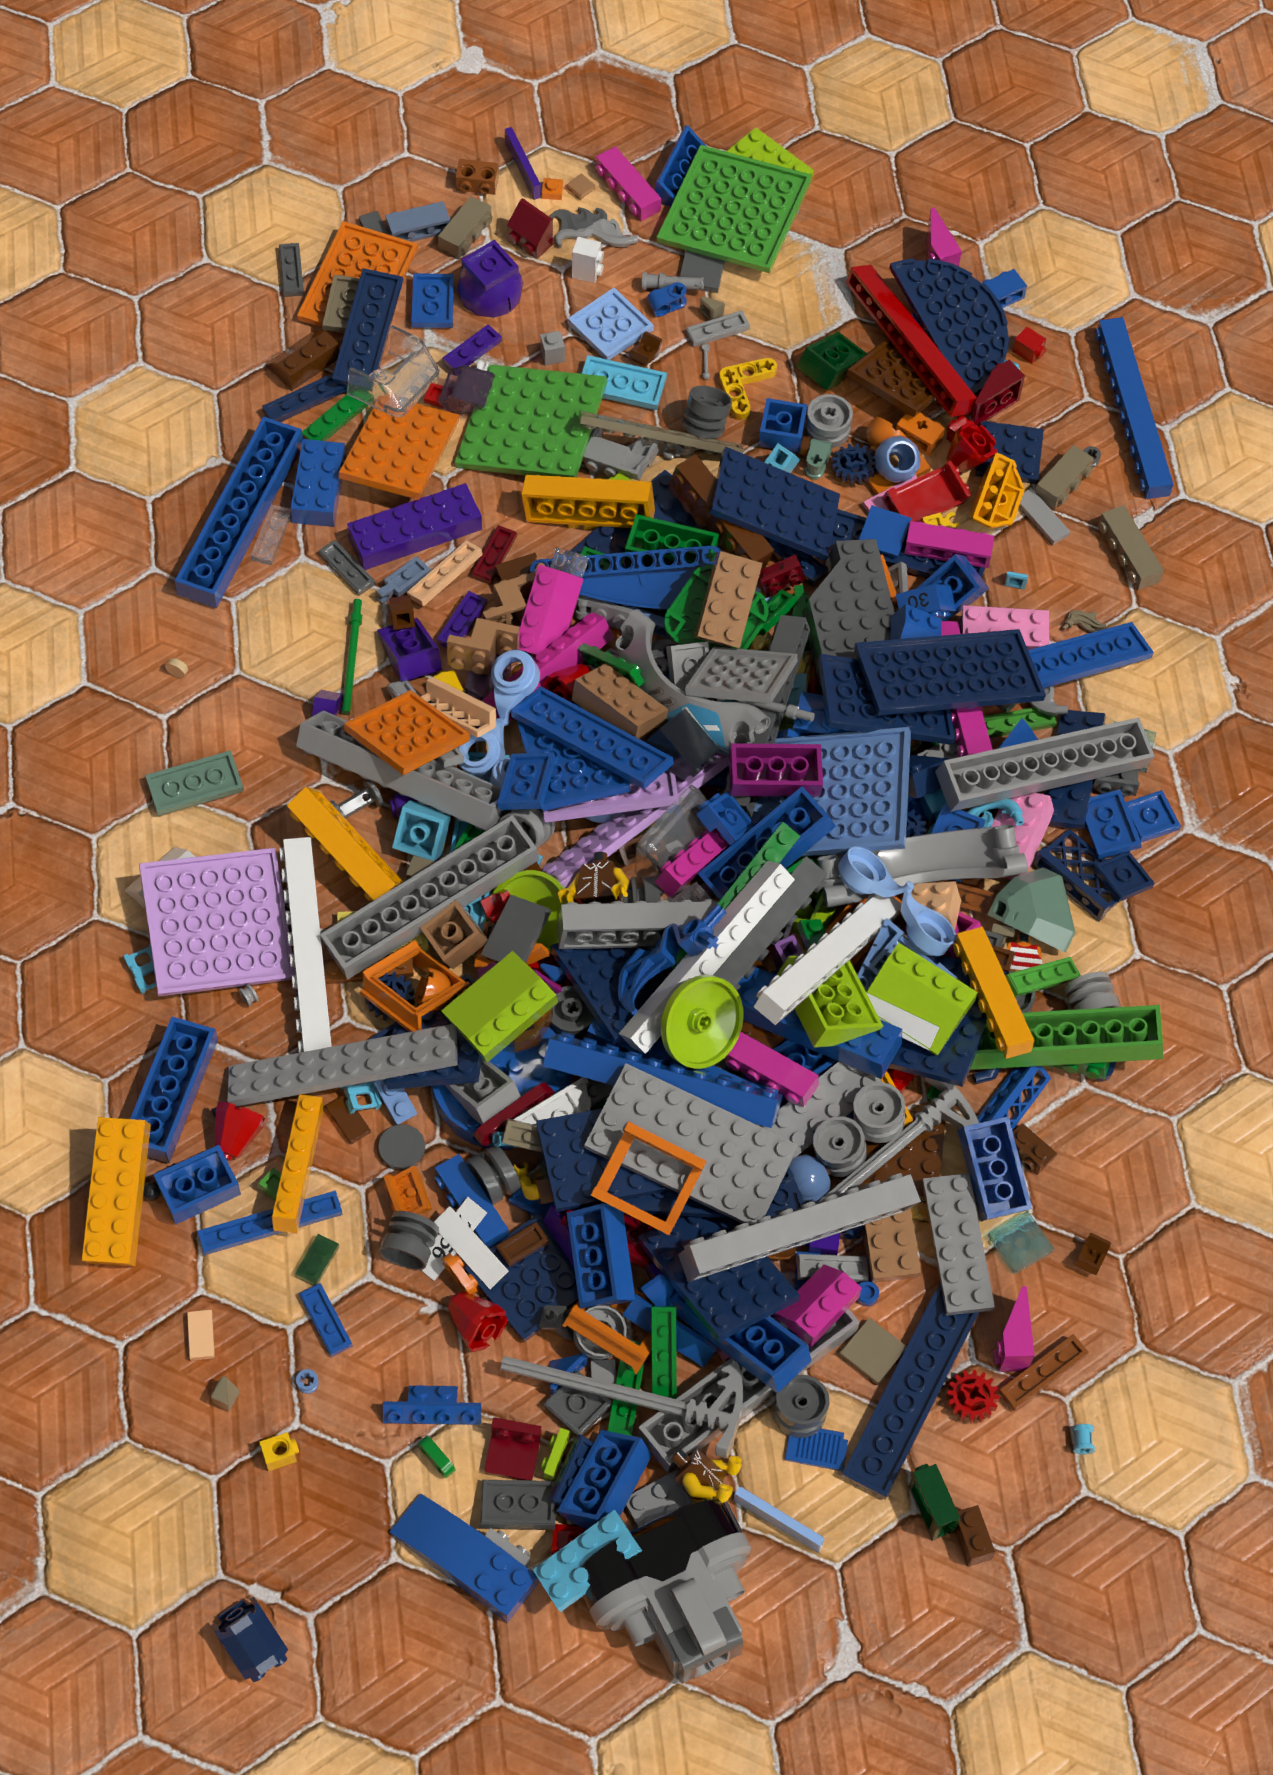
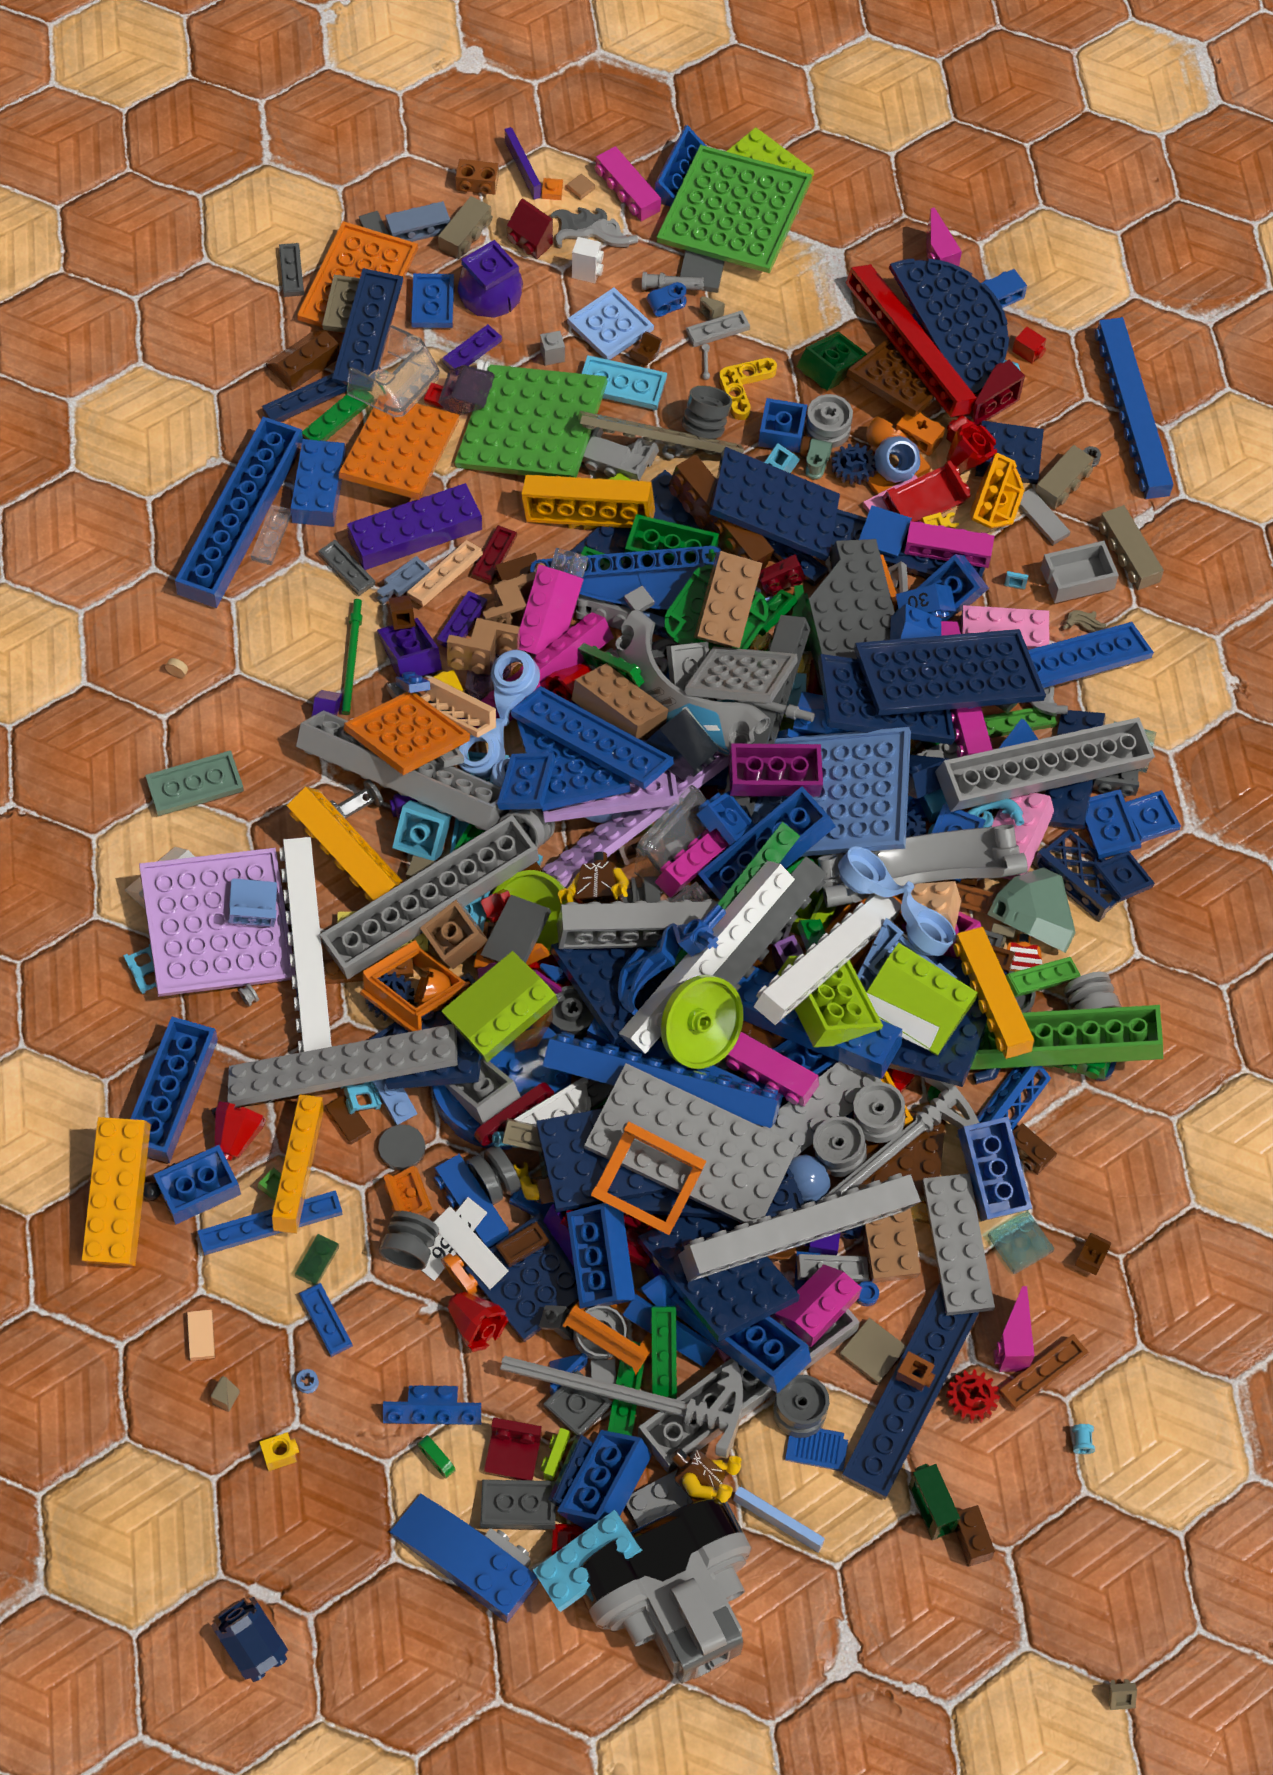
none -> medium blue bracket [228,879,277,927]
none -> blue plate [395,672,430,693]
none -> light grey tile [624,586,654,612]
none -> dark orange brick [895,1351,935,1391]
none -> light grey piece [1040,541,1119,603]
none -> dark tan tile [1108,1679,1137,1710]

